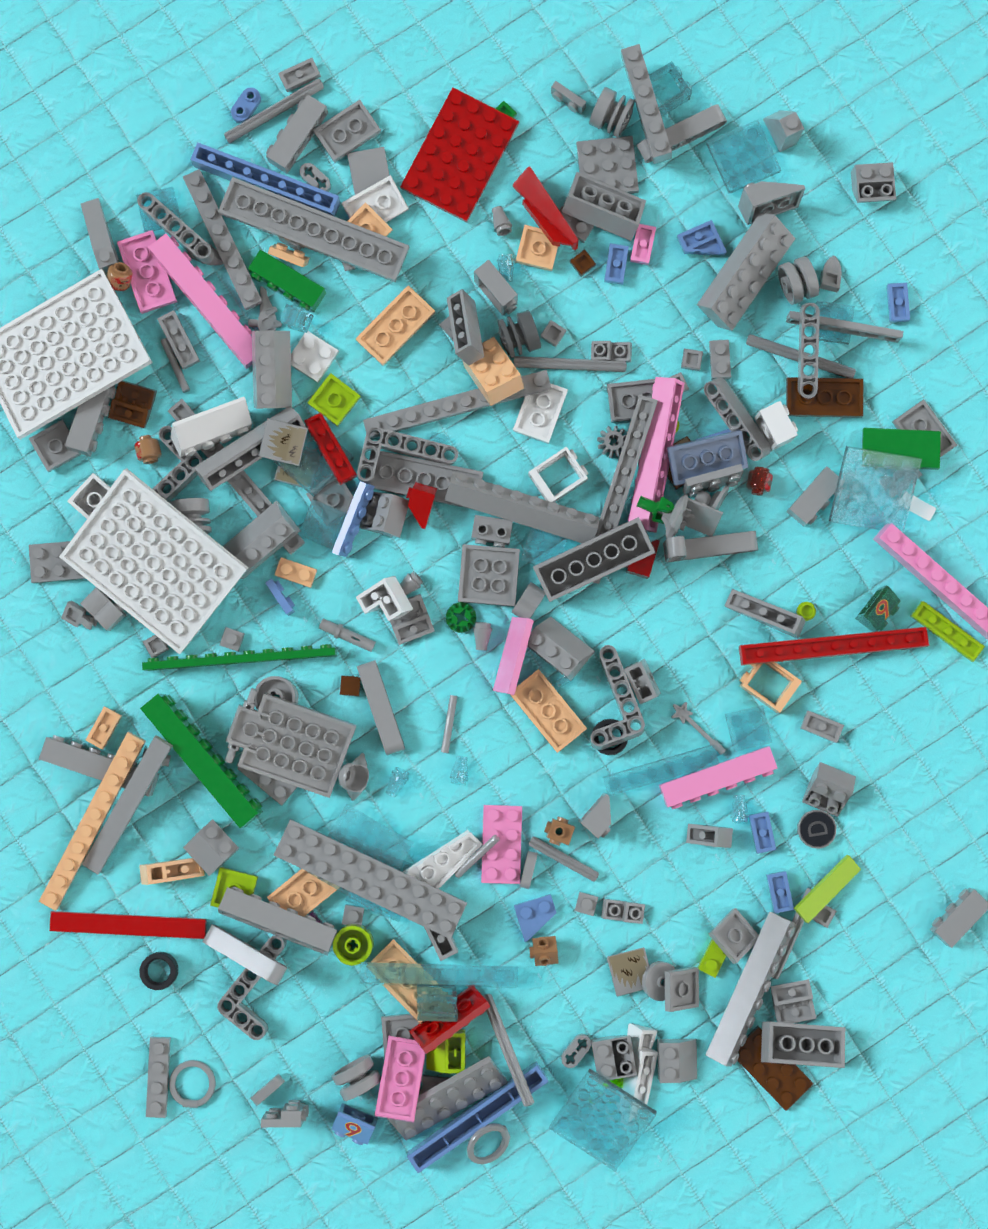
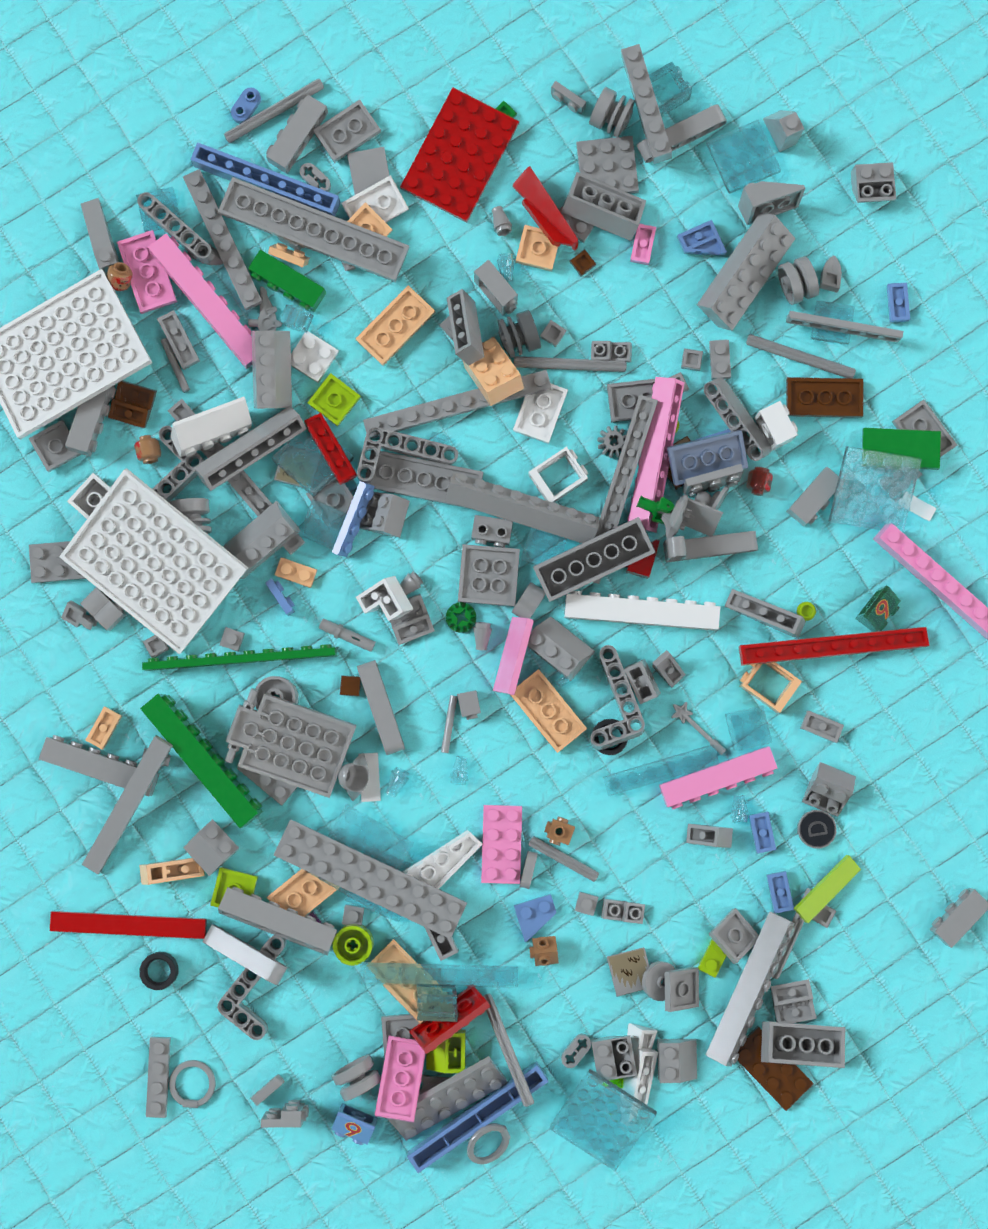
light nougat plate [39,732,146,911] -> none
slope [258,418,308,466] -> none
light grey plate [278,58,321,92] -> none
red slope [406,482,437,529] -> none
light grey bar [454,835,500,878] -> none
light grey slope [579,793,611,839] -> none
medium blue plate [604,243,629,285] -> none
light grey beam [798,303,820,398] -> none
lime tile [910,601,985,662] -> none
none -> white sticker [359,753,381,802]
none -> light grey brick [457,690,481,720]
none -> white brick [564,591,720,631]
none -> light grey slope [652,650,686,688]

